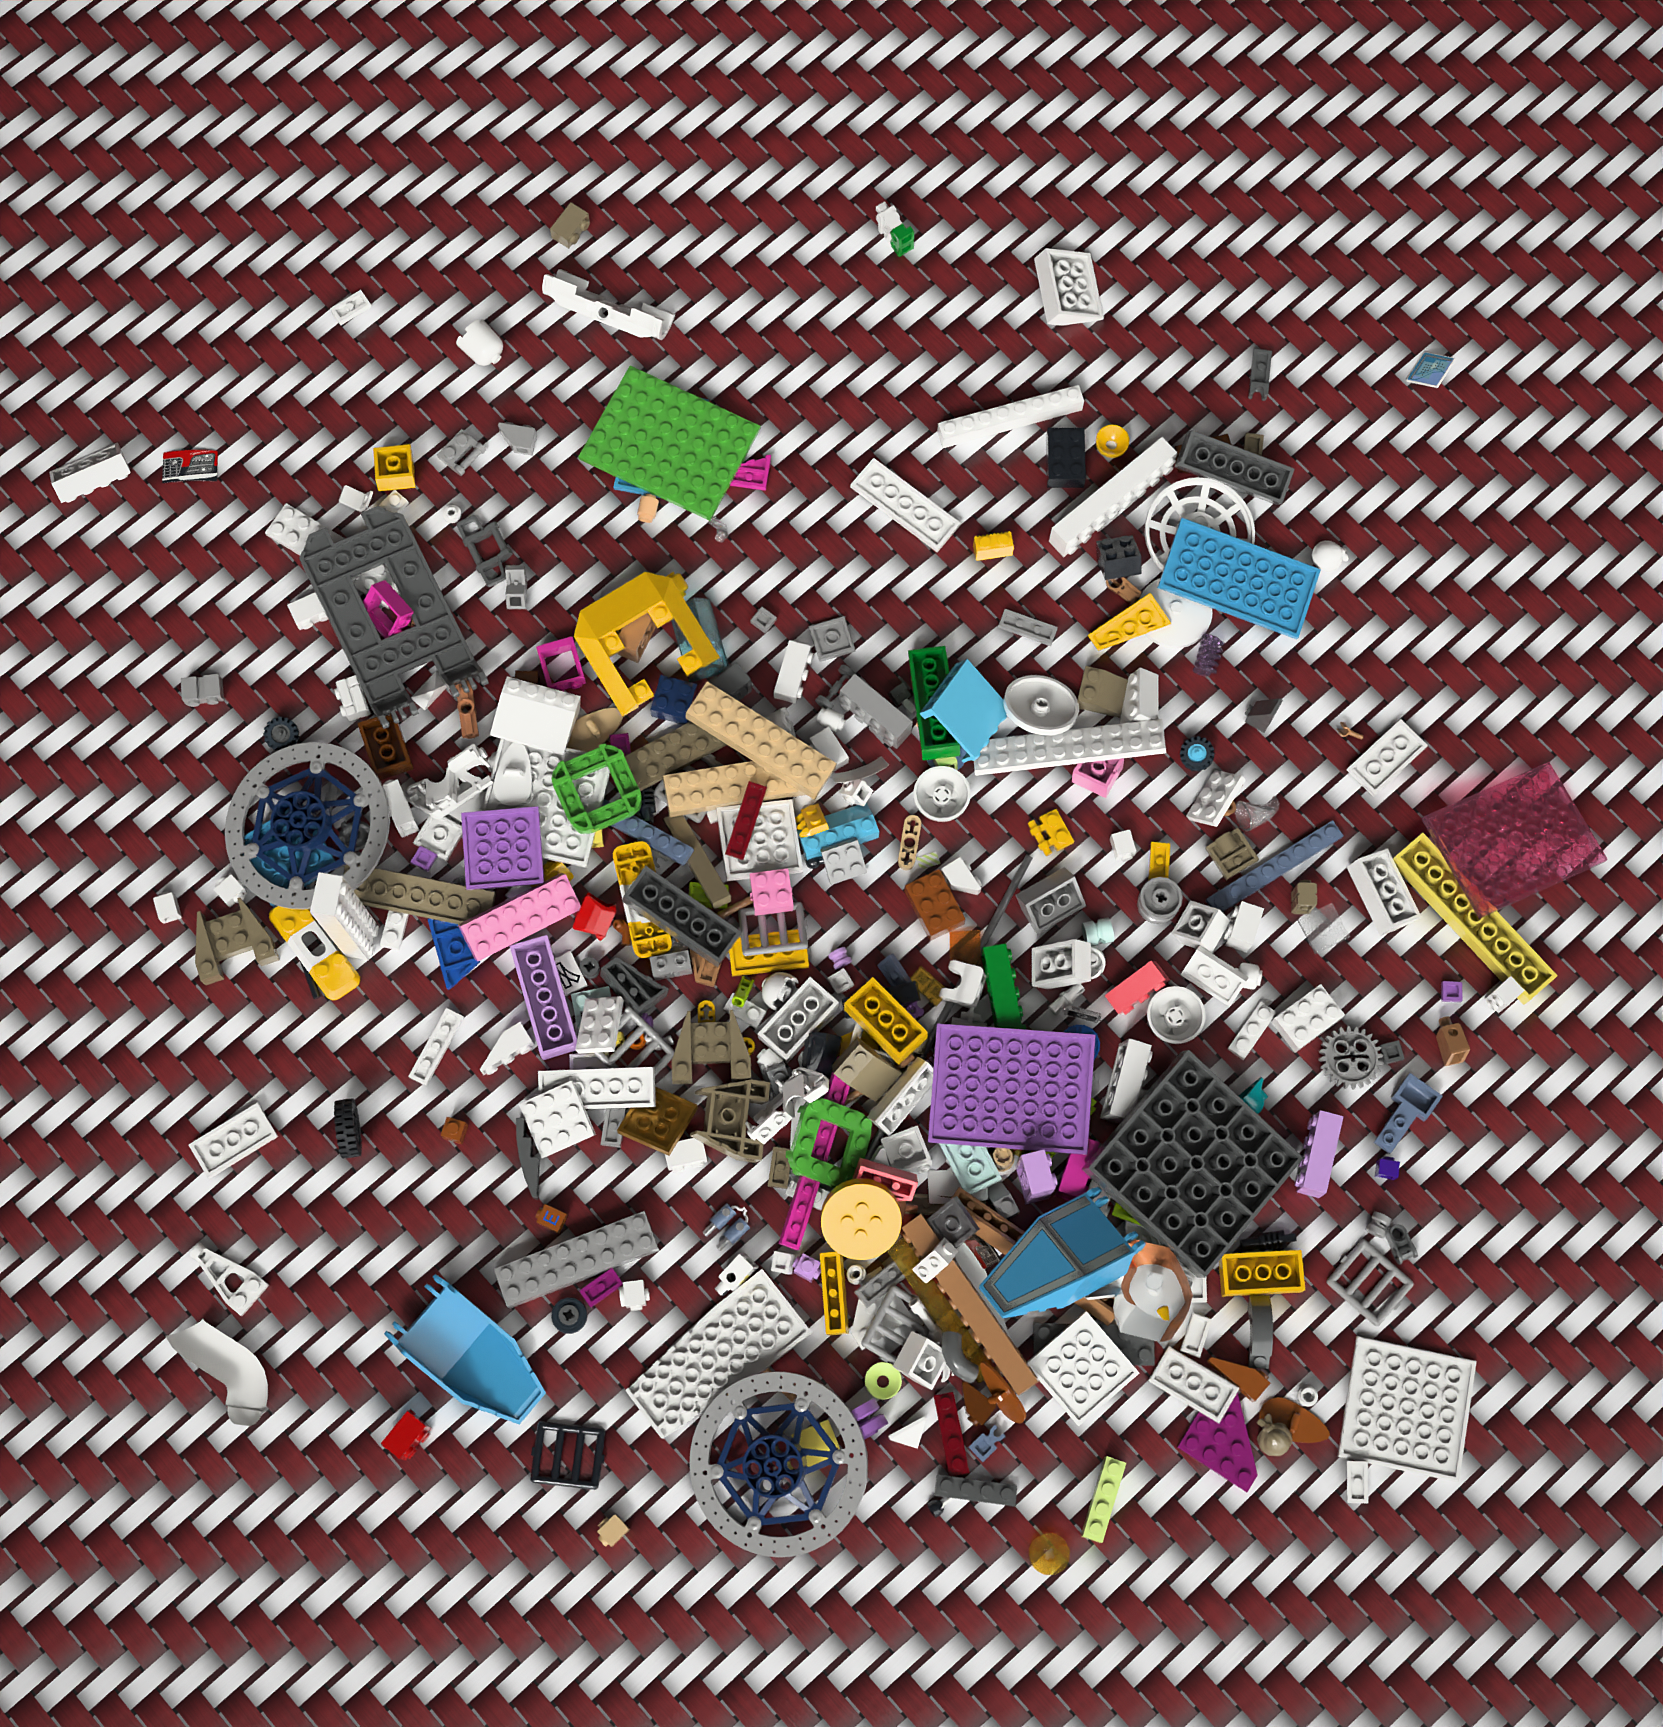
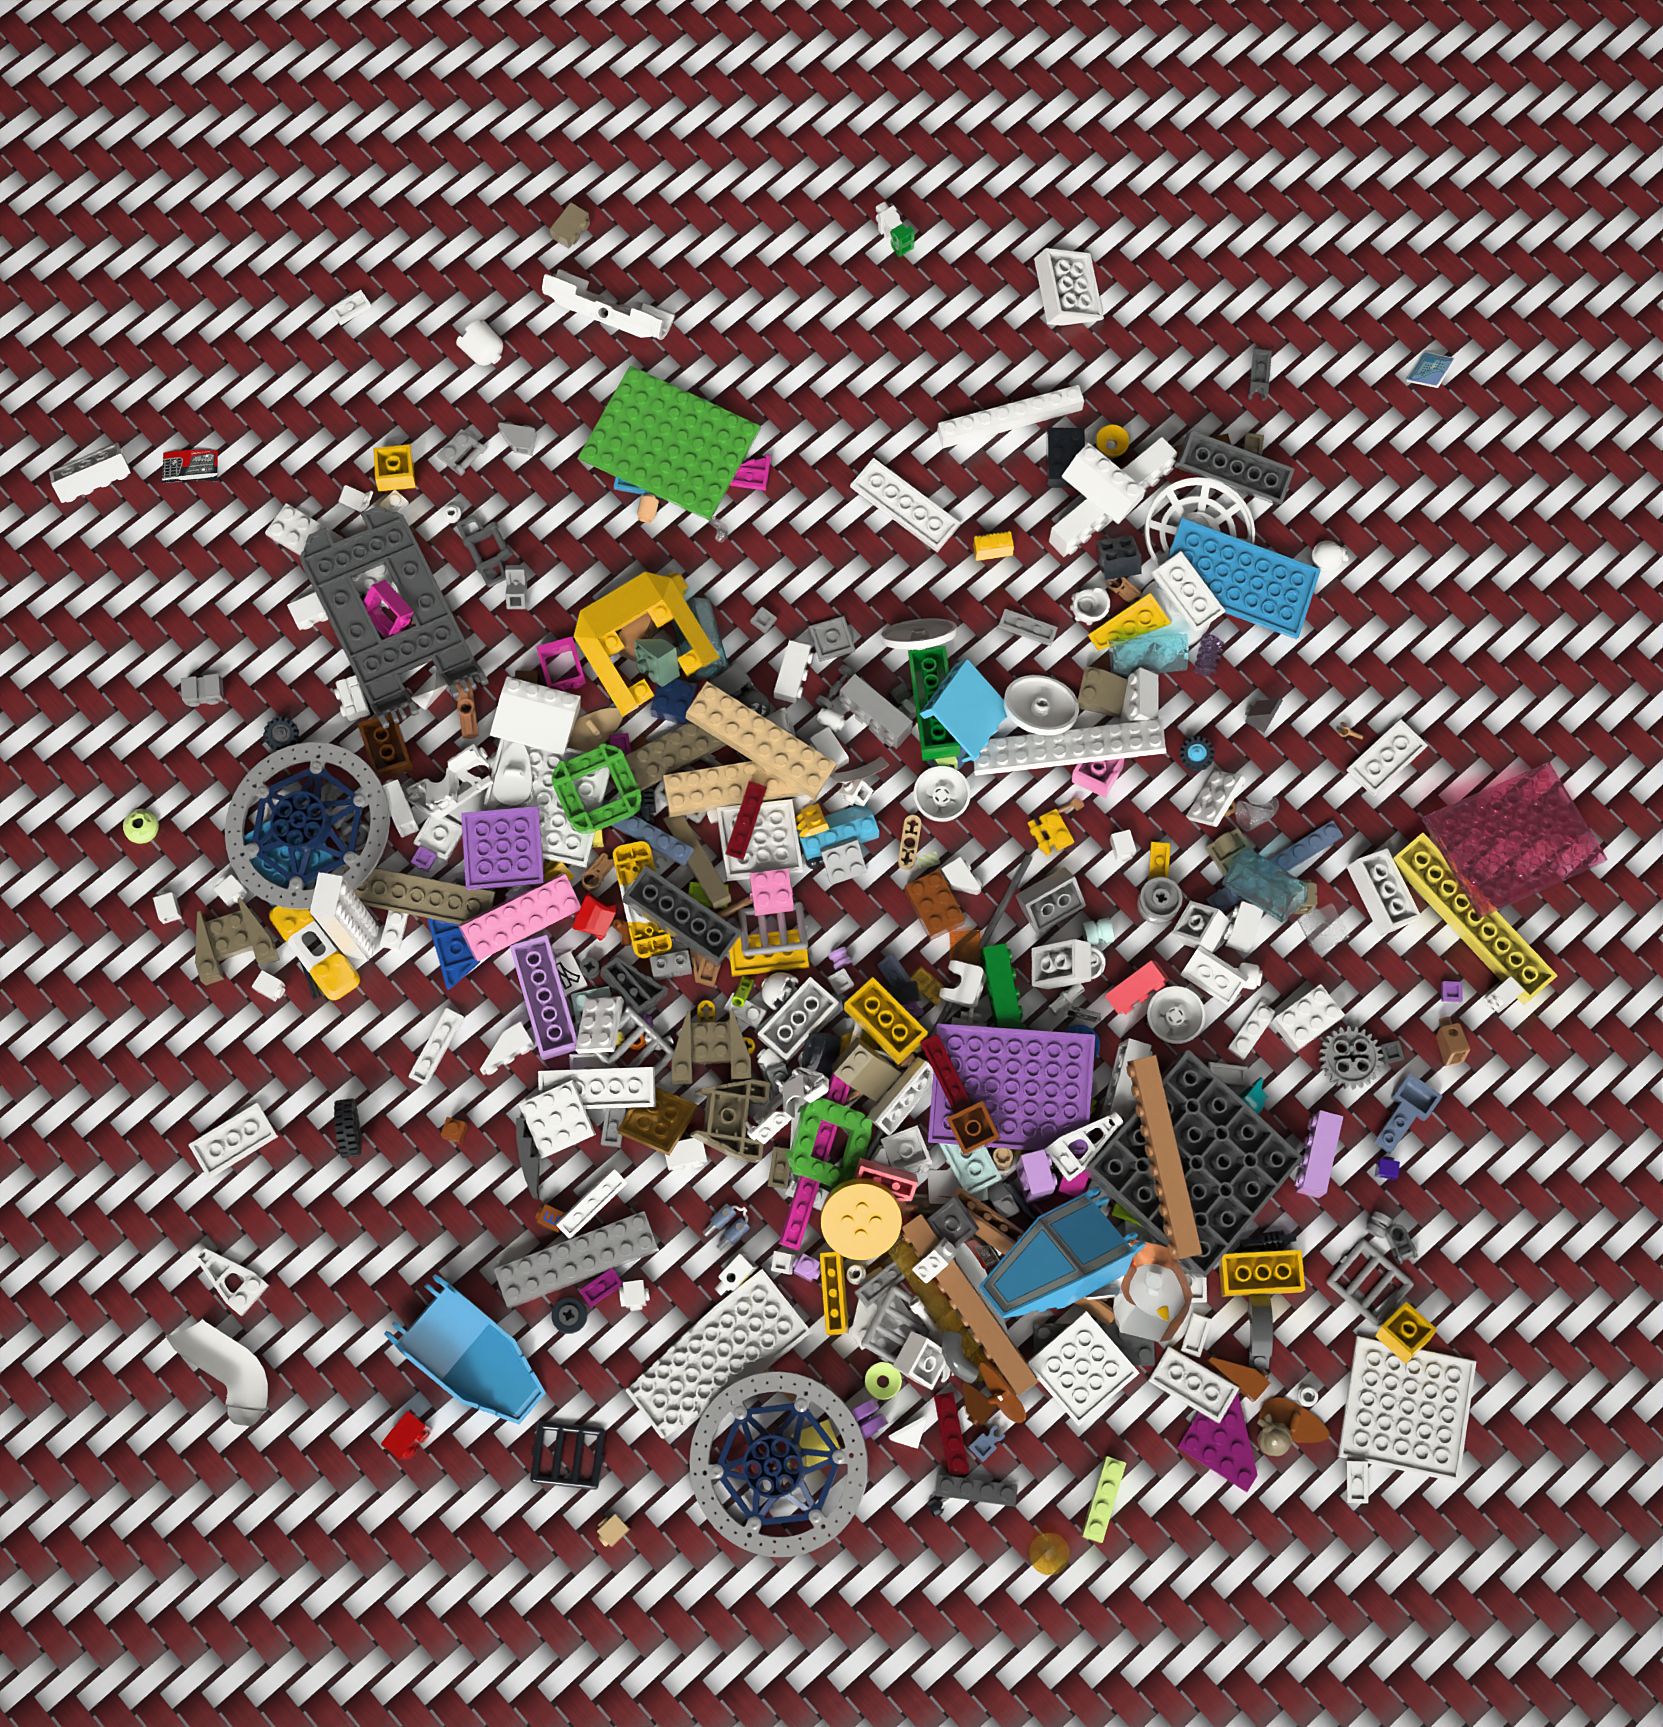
none -> yellowish green piece [123,809,159,844]
none -> white brick [252,970,286,1002]
none -> white fence [555,1168,627,1239]
none -> medium nougat piece [582,853,615,891]
none -> sand green slope [634,639,680,687]
none -> dark grey hair [738,690,771,718]
none -> white dish [881,618,957,650]
none -> dark red plate [920,1034,973,1114]
none -> dark orange brick [947,1101,1001,1155]
none -> black bar [1003,1180,1038,1223]
none -> white plate [1045,1111,1124,1182]
none -> medium nougat hand [1057,798,1084,813]
none -> white slope [1062,443,1145,524]
none -> white hair [1070,587,1110,625]
none -> clear light blue slope [1109,632,1189,677]
none -> medium nougat brick [1126,1055,1202,1259]
none -> white tile [1150,551,1225,633]
none -> white tile [1208,1062,1248,1087]
none -> clear light blue slope [1222,847,1308,922]
none -> yellow brick [1375,1302,1437,1364]

